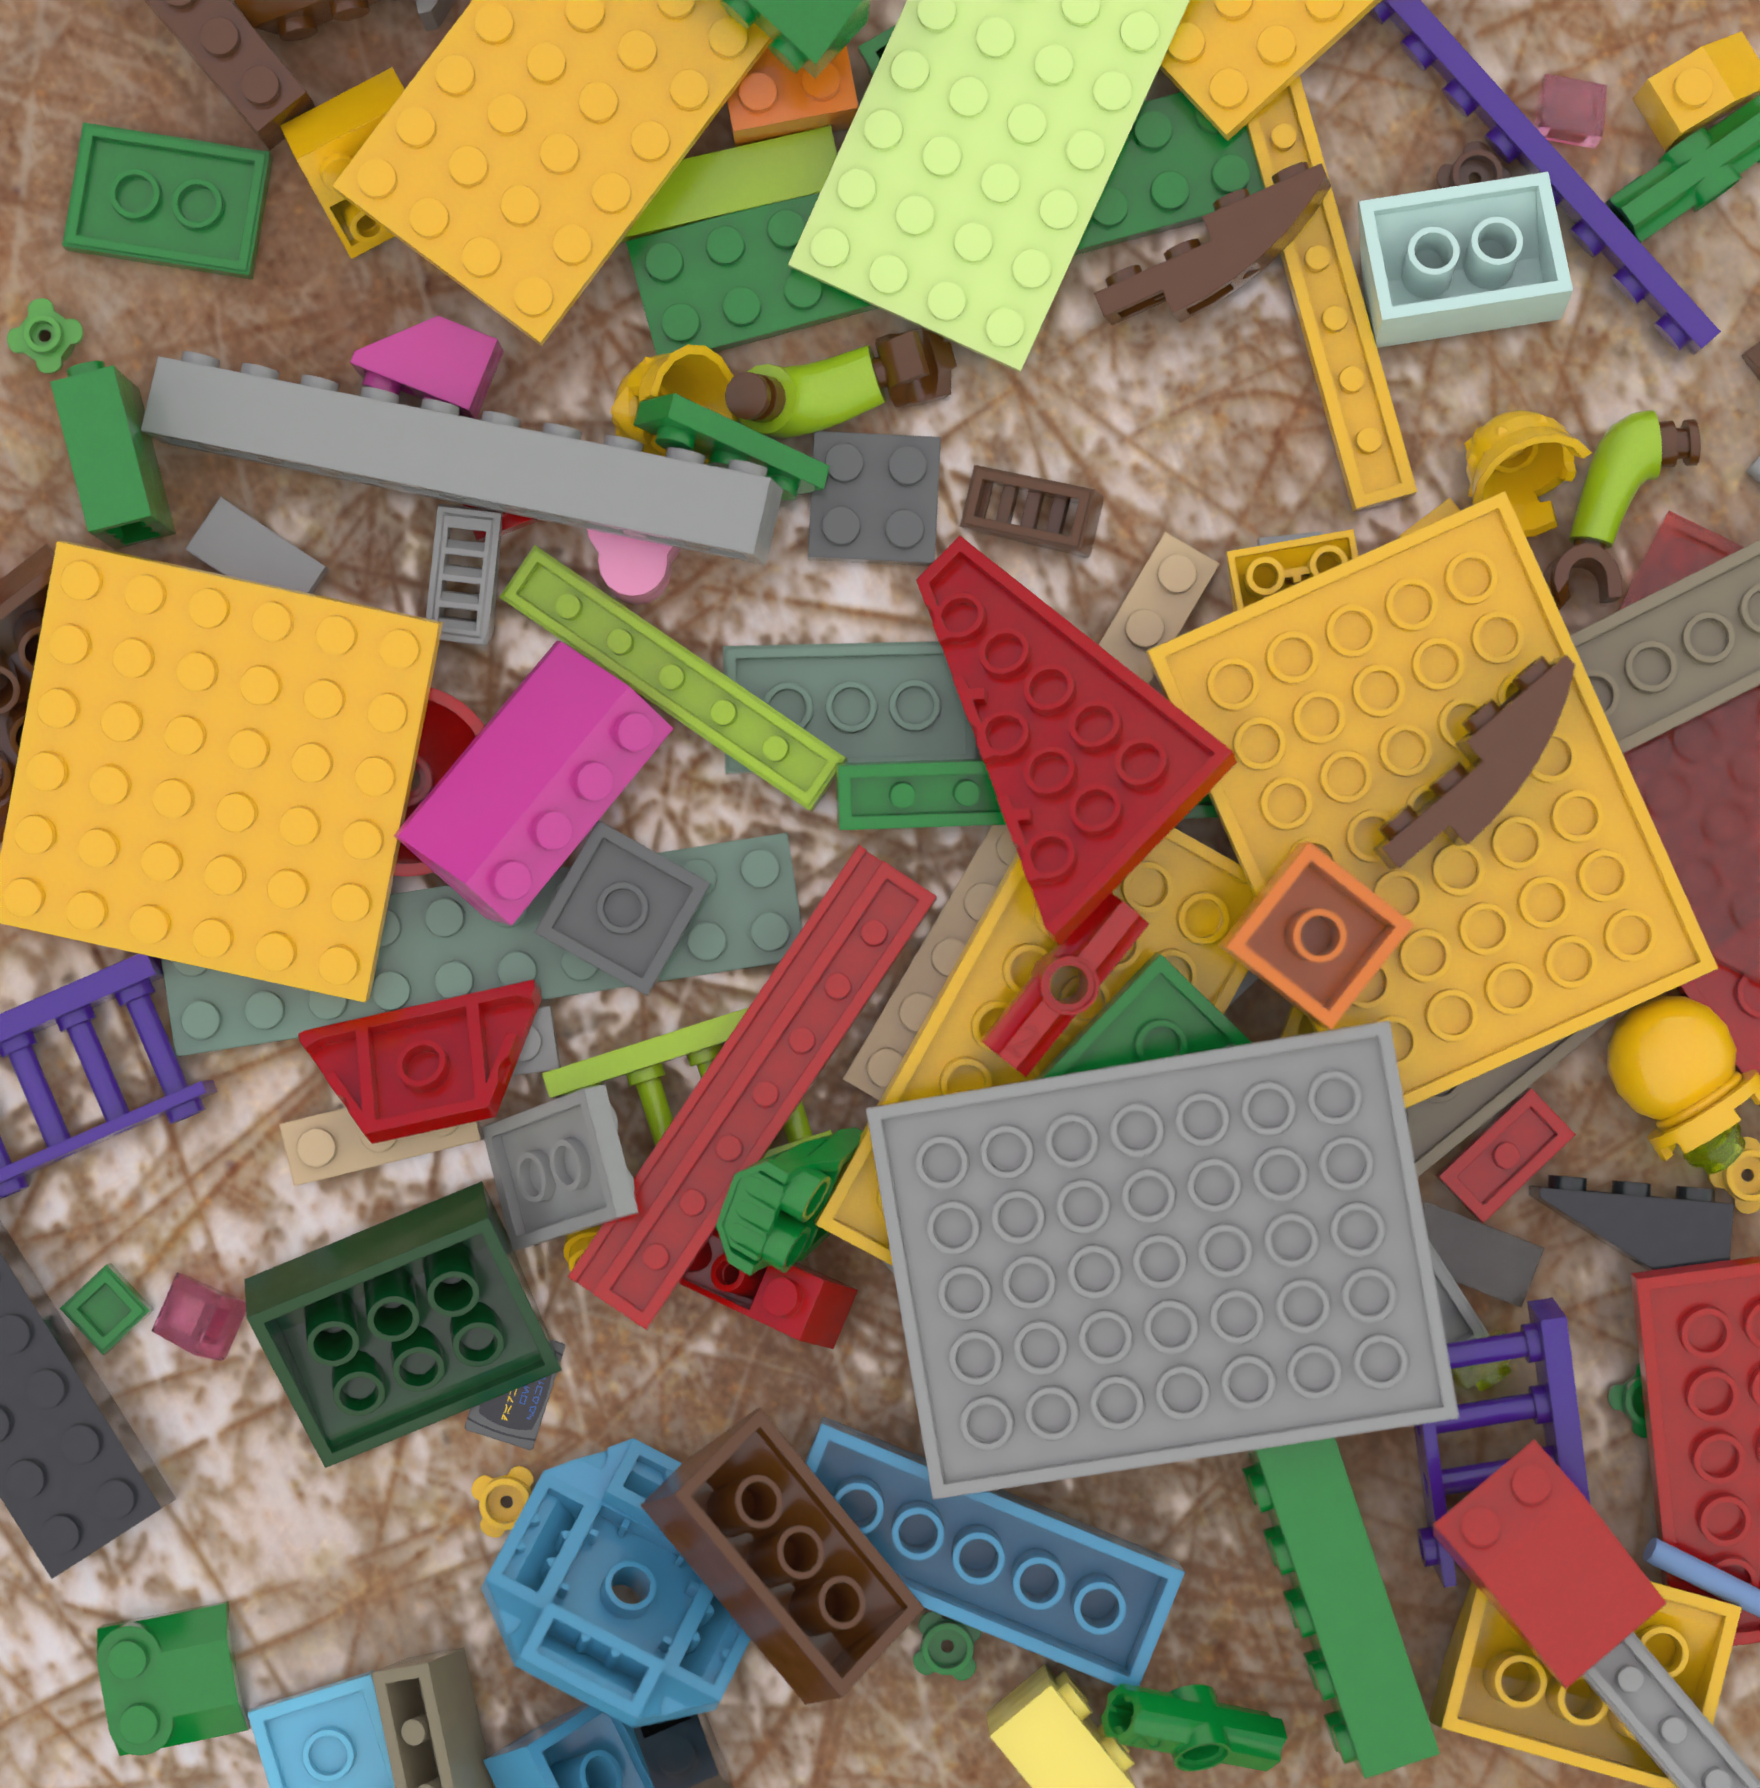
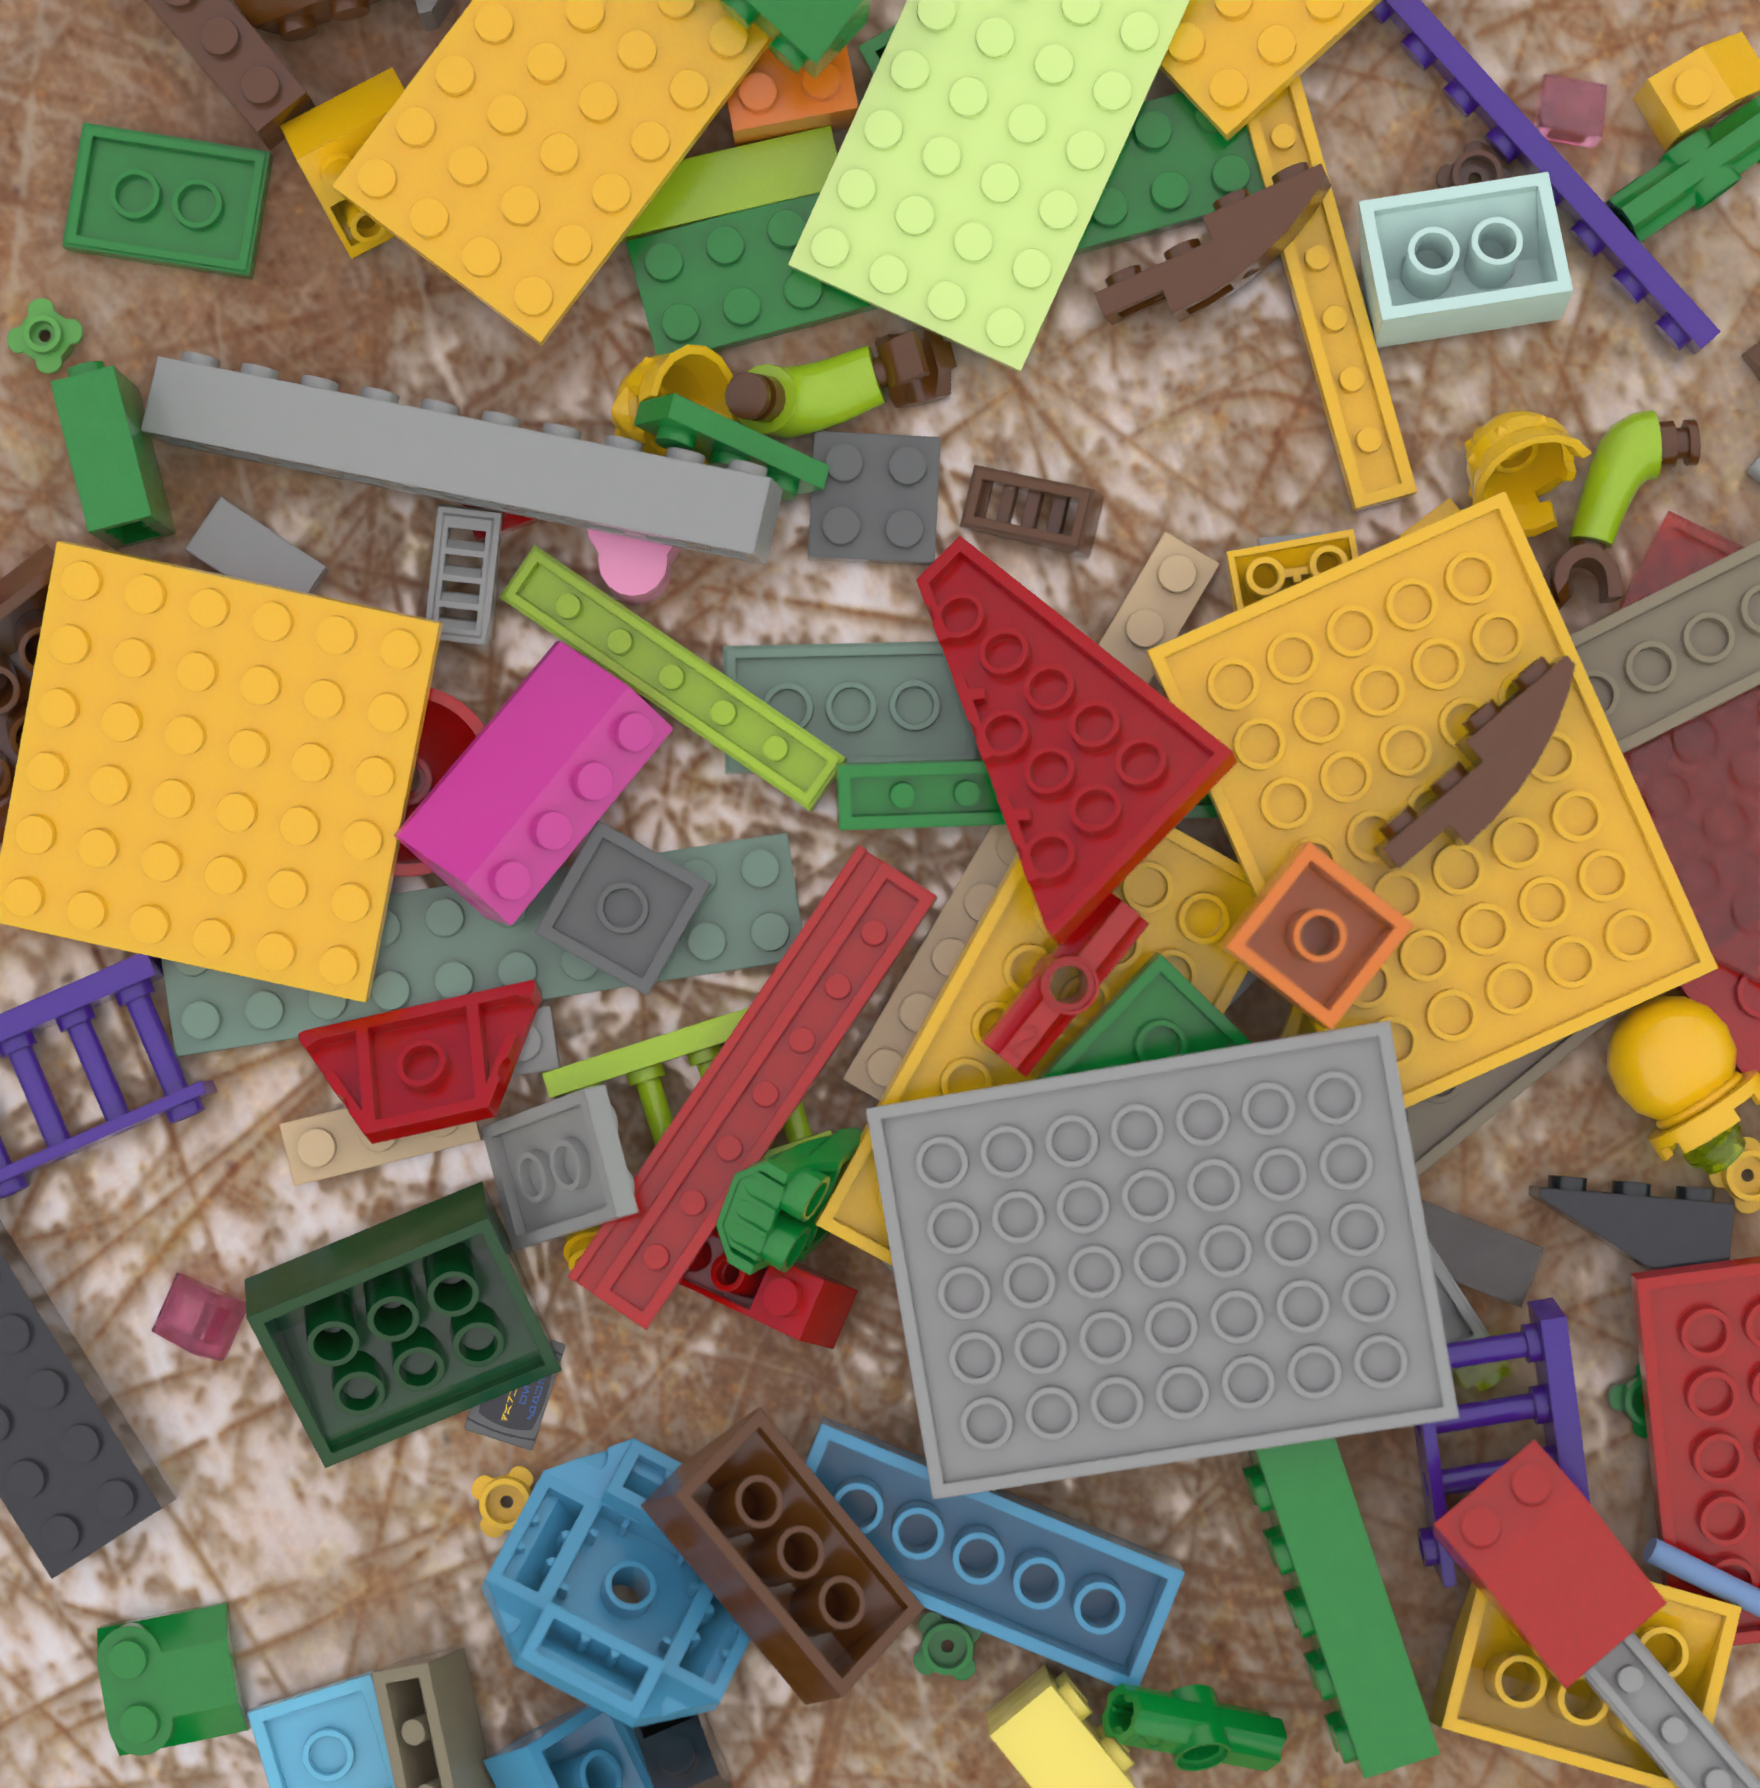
green tile [59,1263,154,1355] -> none
dark pink slope [350,316,504,419] -> none
red plate [1435,1088,1576,1223] -> none

